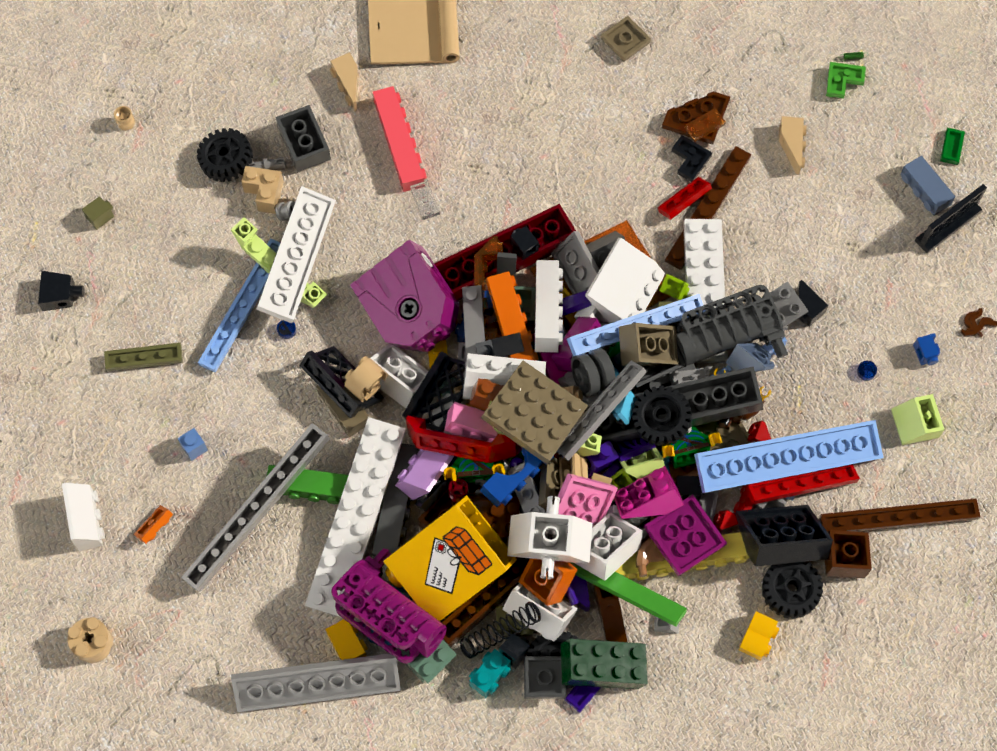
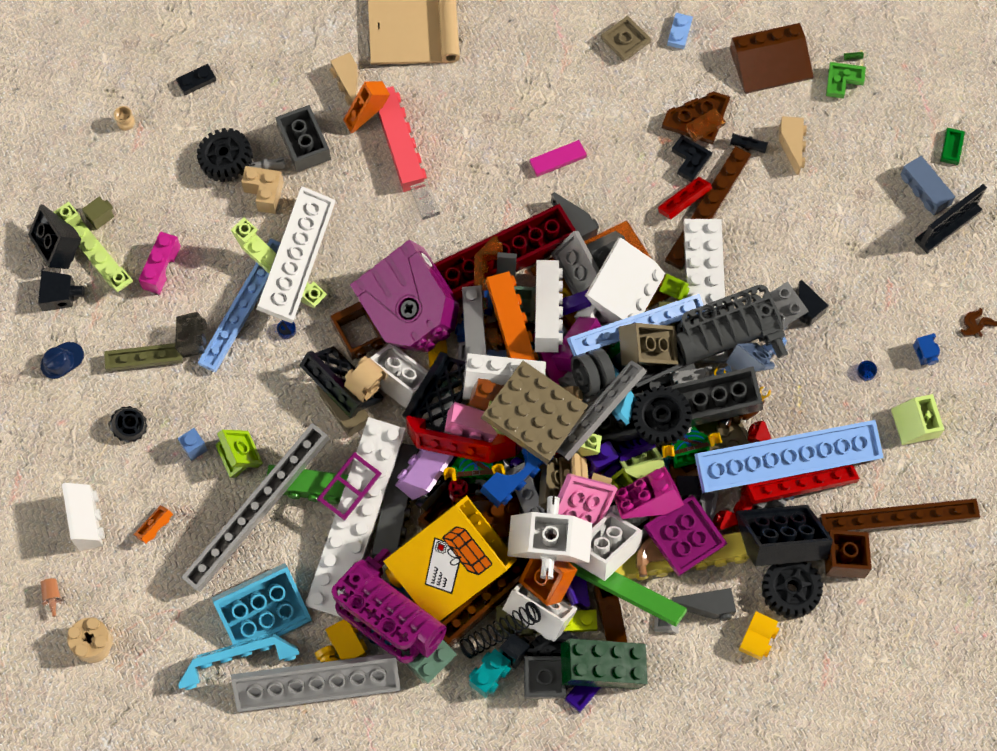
light grey wheel [275,201,295,221] -> none
black slope [476,332,524,357] -> none
black brick [510,226,539,260] -> none
none -> black slope [28,204,81,269]
none -> dark blue piece [40,342,84,379]
none -> nougat piece [40,578,63,617]
none -> yellowish green slope [54,201,133,292]
none -> black piece [109,406,148,443]
none -> dark pink arch [139,232,181,295]
none -> clear smoke brick [175,312,207,358]
none -> black plate [176,64,217,96]
none -> medium azure slope [178,633,299,690]
none -> medium azure slope [212,563,312,656]
none -> lime bracket [215,430,263,478]
none -> yellow wheel [314,645,339,663]
none -> magenta window [317,452,382,521]
none -> reddish brown window [330,301,386,360]
none -> orange slope [343,81,390,133]
none -> dark pink tile [529,140,587,177]
none -> dark grey slope [551,192,599,242]
none -> neon yellow plate [564,610,598,632]
none -> light blue plate [667,13,693,49]
none -> dark grey slope [671,588,736,621]
none -> reddish brown slope [729,23,814,94]
none -> black pin [730,133,768,154]

